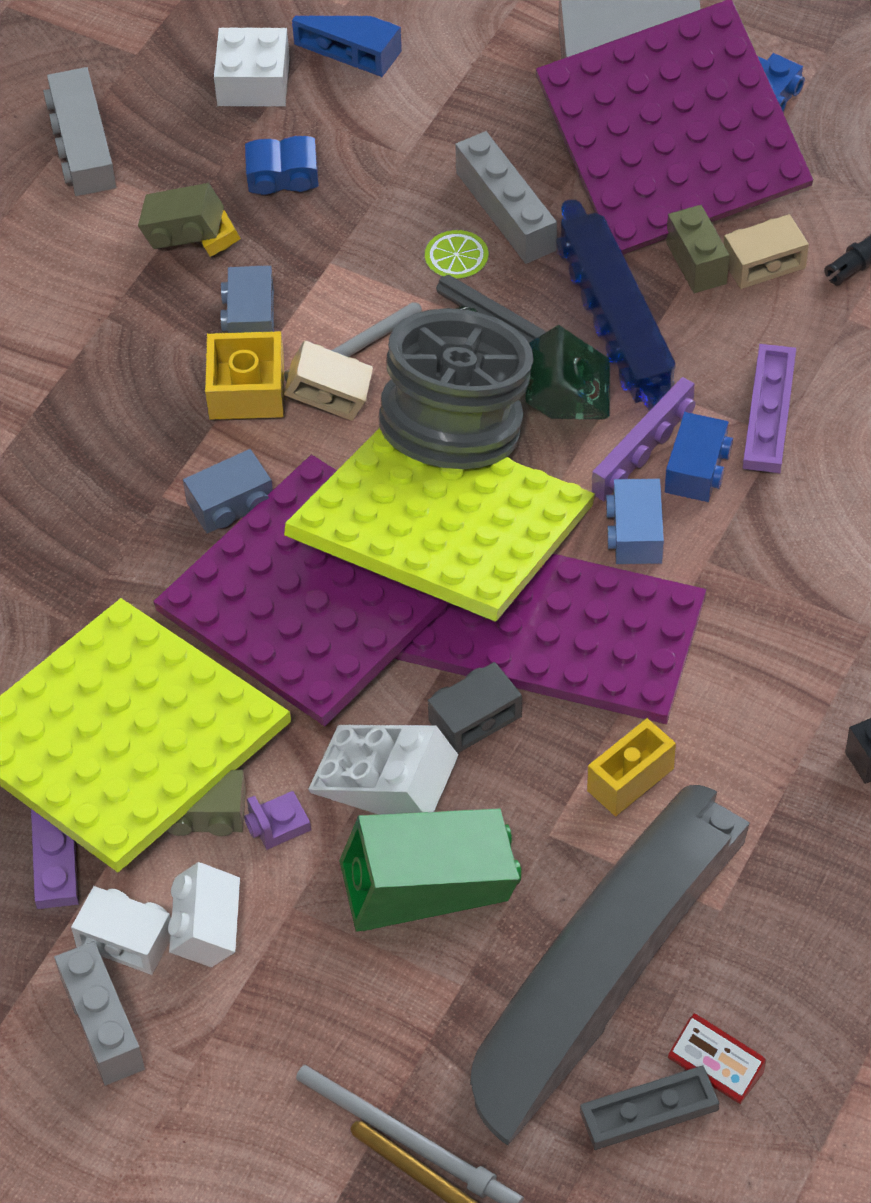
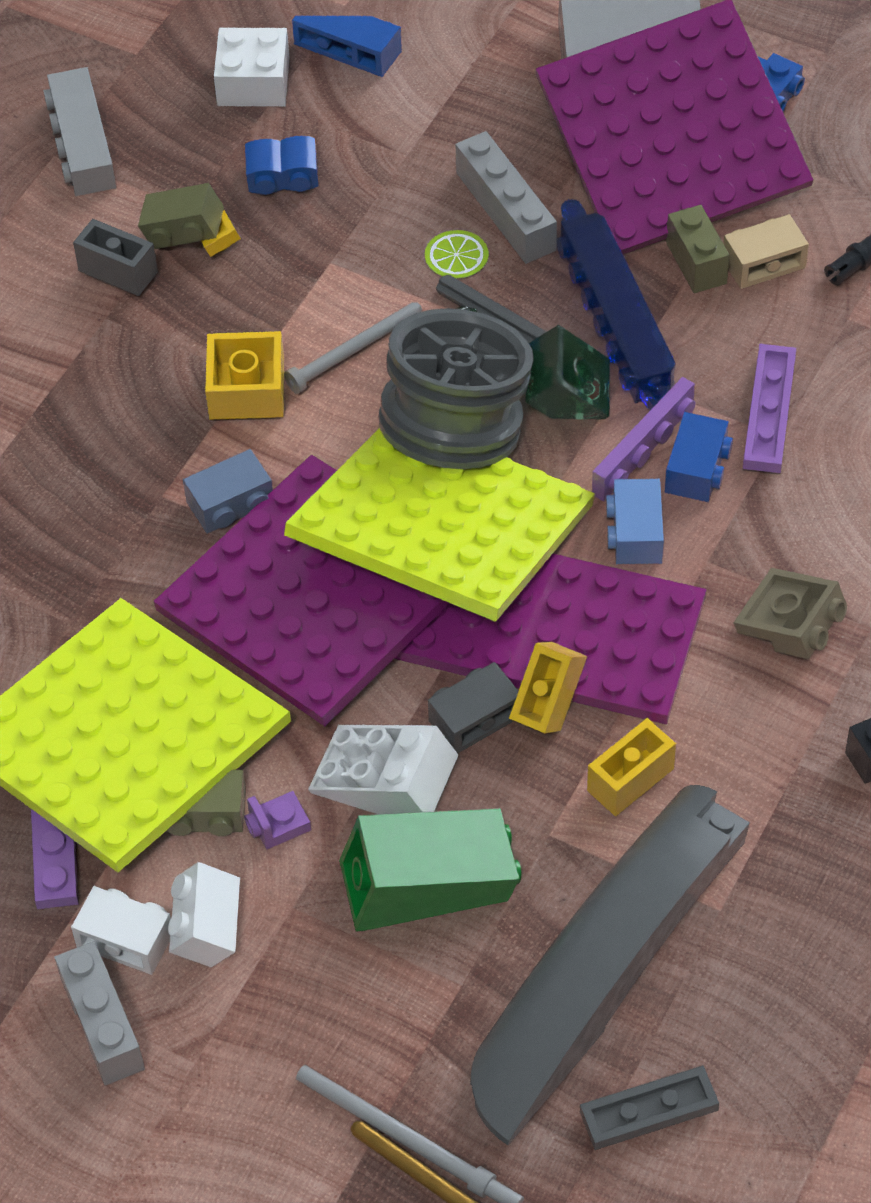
sand blue brick [221,266,274,333] -> none
tan brick [284,340,373,421] -> none
slope [668,1013,766,1105] -> none
none -> dark grey brick [73,218,158,296]
none -> yellow brick [509,642,587,733]
none -> dark tan plate [733,568,847,659]

